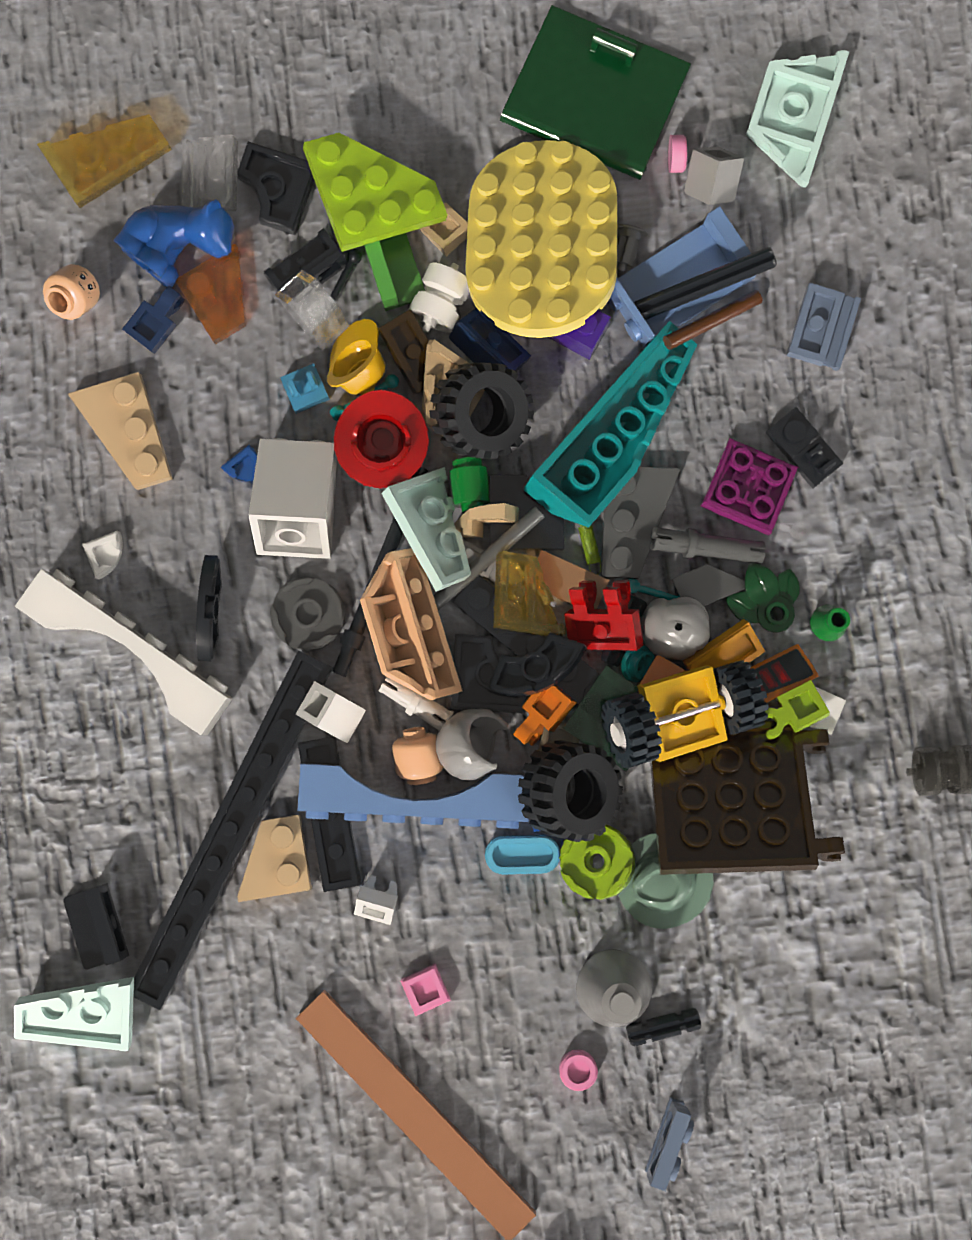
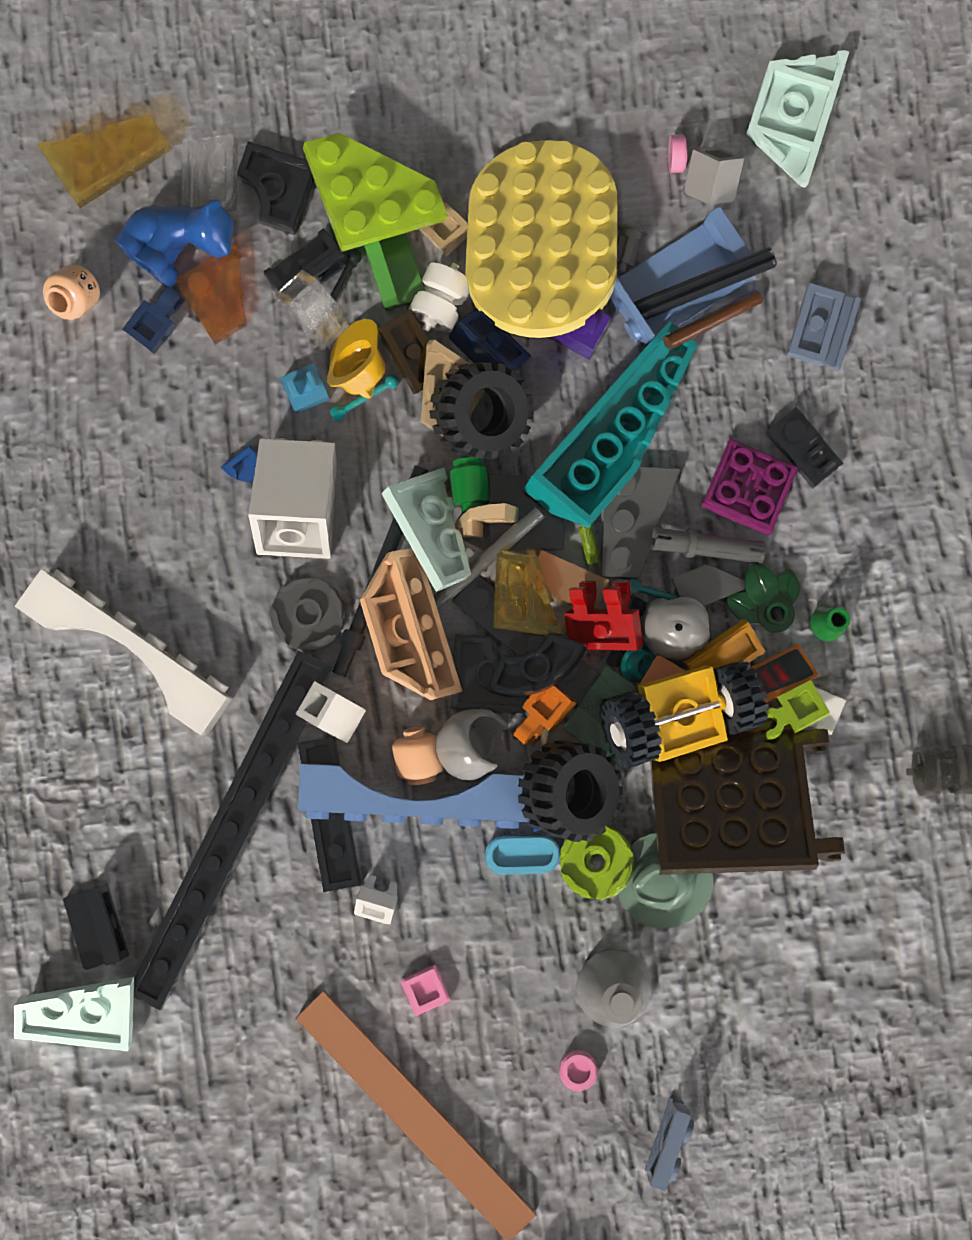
tan wing [68,372,173,490] -> none
white tile [83,530,123,580] -> none
black tile [196,555,222,662] -> none
tan wing [237,814,312,902] -> none
red hat [334,390,429,489] -> none
white pin [378,677,454,731] -> none
dark green container [500,5,691,180] -> none
black axle [626,1008,701,1046] -> none

